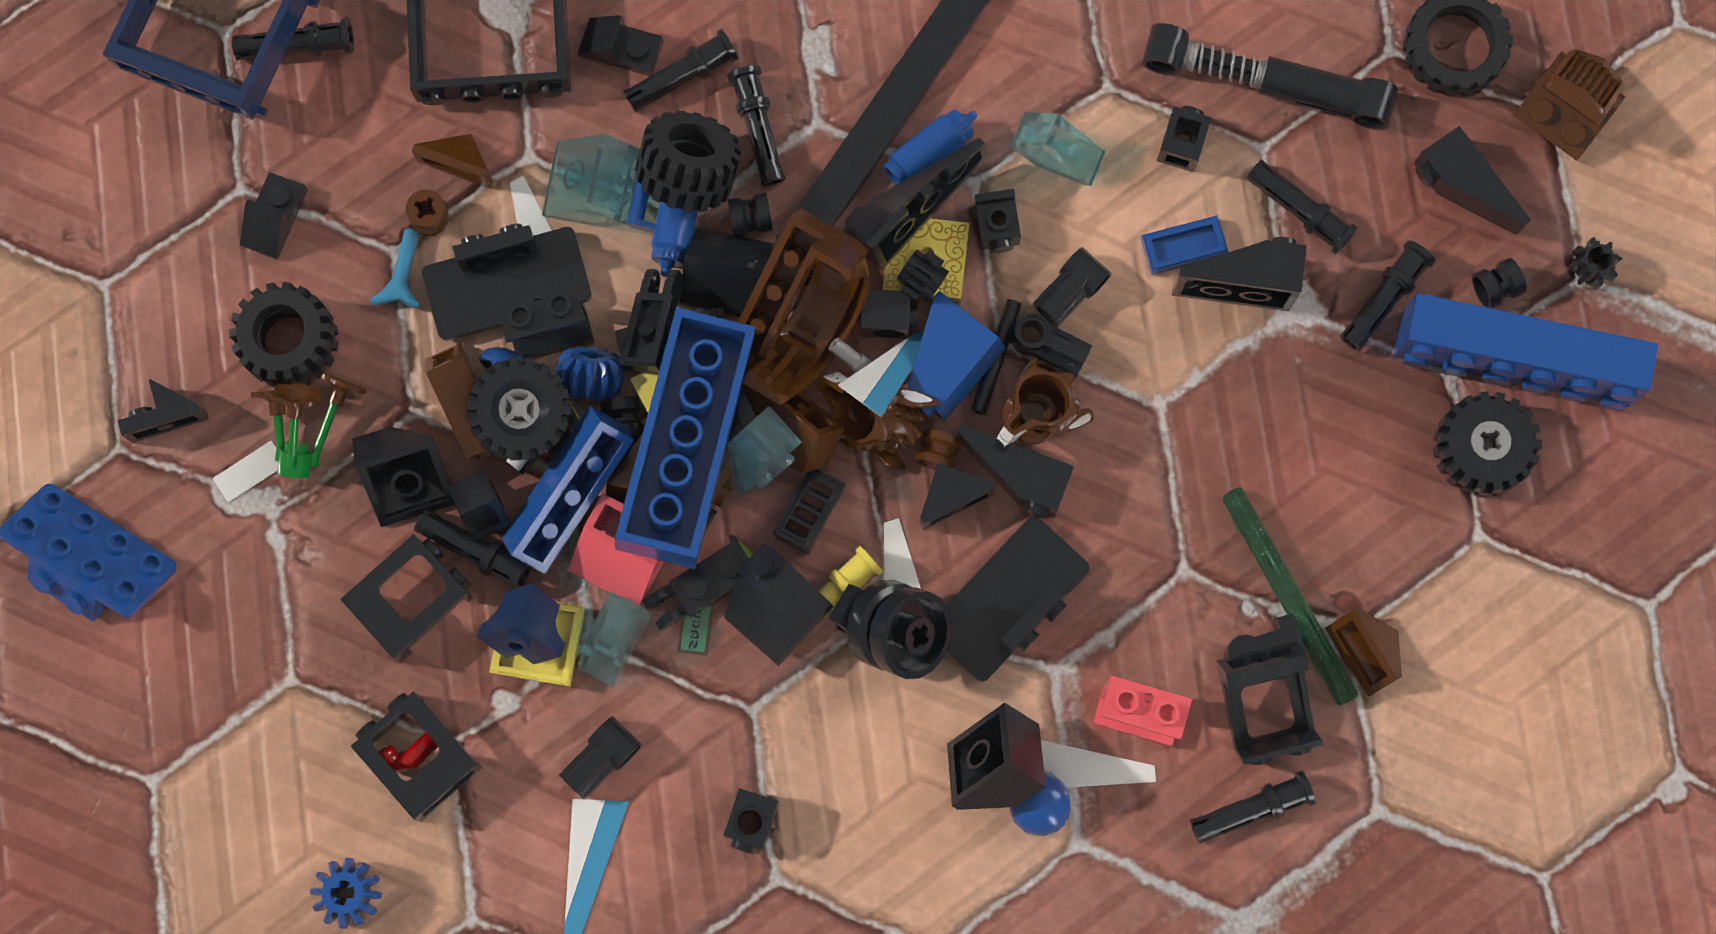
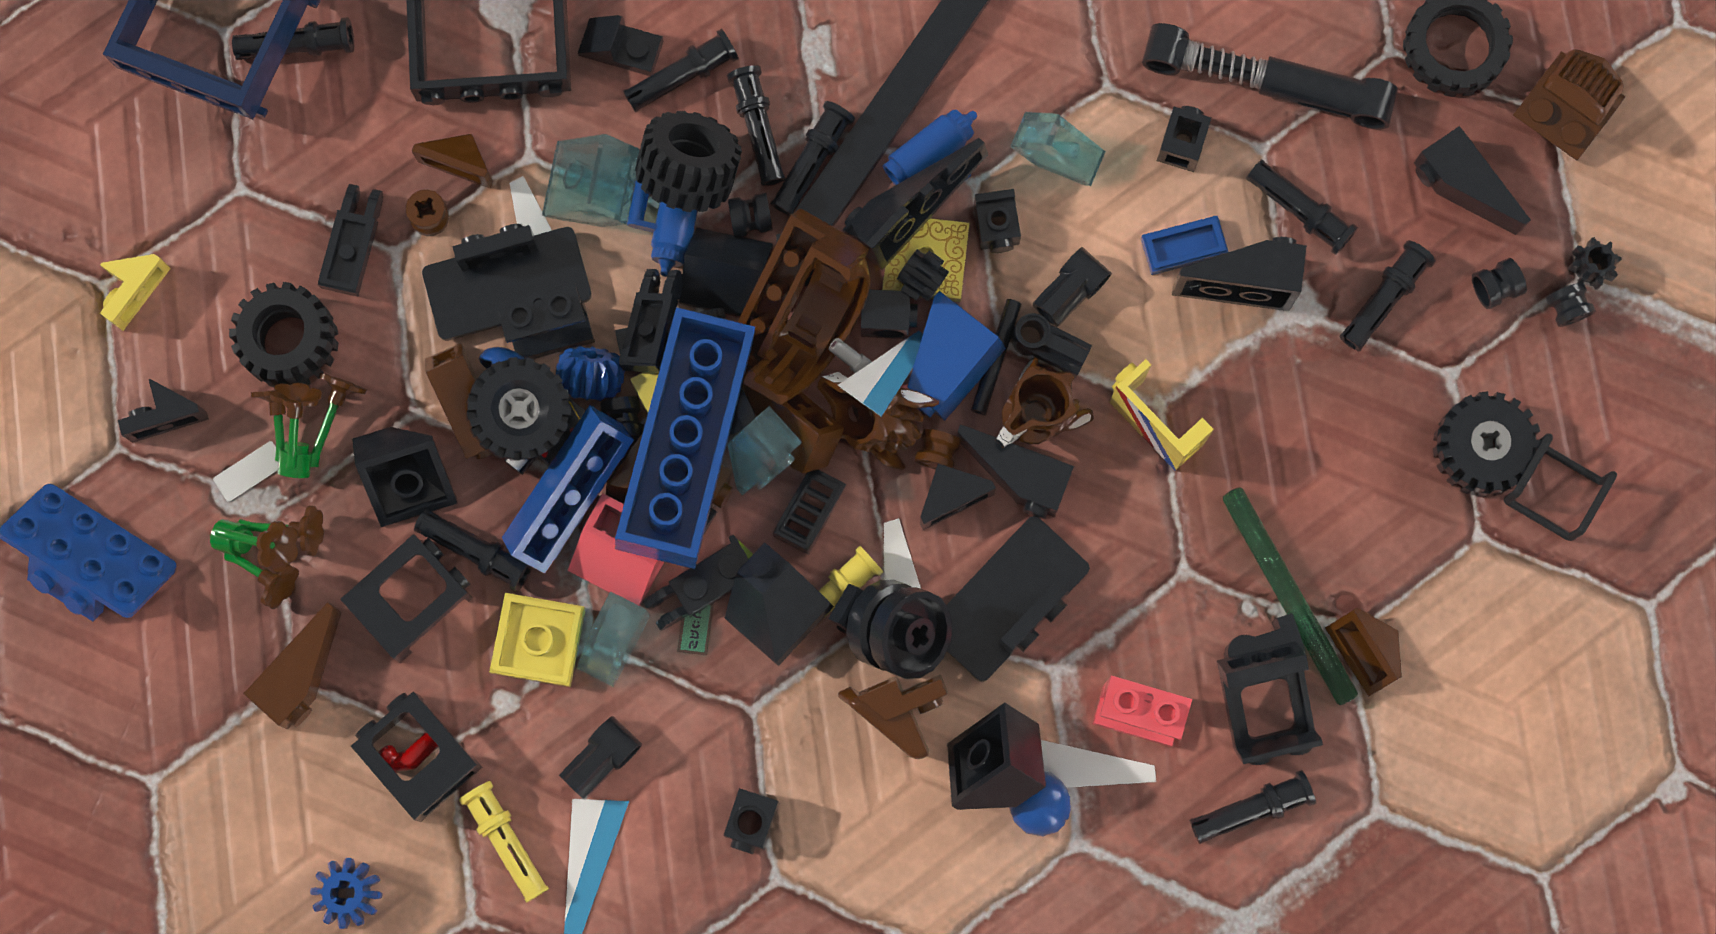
black slope [240,172,308,260] -> none
dark azure piece [369,229,420,309] -> none
black brick [448,469,511,542] -> none
dark blue brick [477,584,565,665] -> none
blue brick [1393,293,1658,410] -> none
none -> light yellow slope [100,254,171,331]
none -> reddish brown plant [210,506,324,609]
none -> reddish brown slope [243,602,342,729]
none -> black hinge [318,184,383,297]
none -> light yellow pin [459,781,549,903]
none -> black pin [770,101,855,216]
none -> reddish brown piece [838,674,947,759]
none -> light yellow panel [1109,359,1214,471]
none -> black piece [1504,434,1617,541]
none -> black wheel [1546,282,1596,327]

